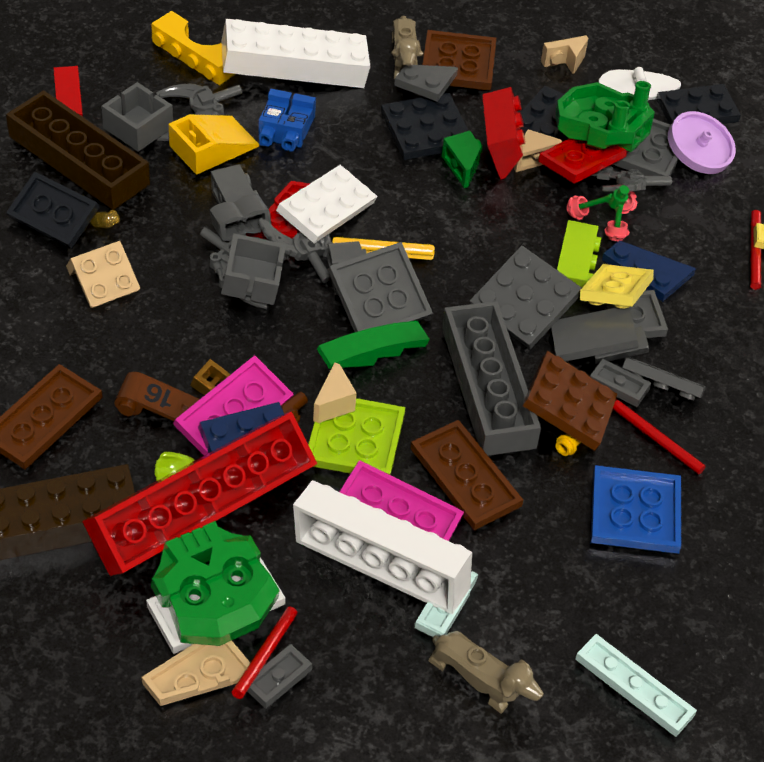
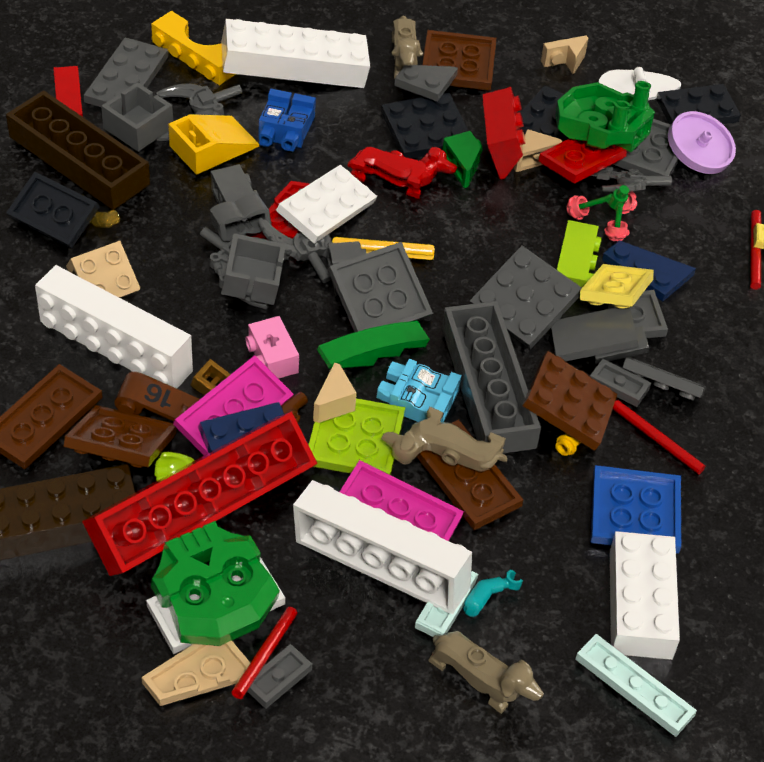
none -> white brick [35,265,193,389]
none -> reddish brown plate [64,405,177,468]
none -> dark grey plate [84,37,168,113]
none -> bright pink brick [245,316,299,379]
none -> red animal [347,147,458,199]
none -> medium azure hips [376,359,462,422]
none -> dark tan animal [381,406,508,472]
none -> teal arm [463,570,523,617]
none -> white brick [610,531,680,660]

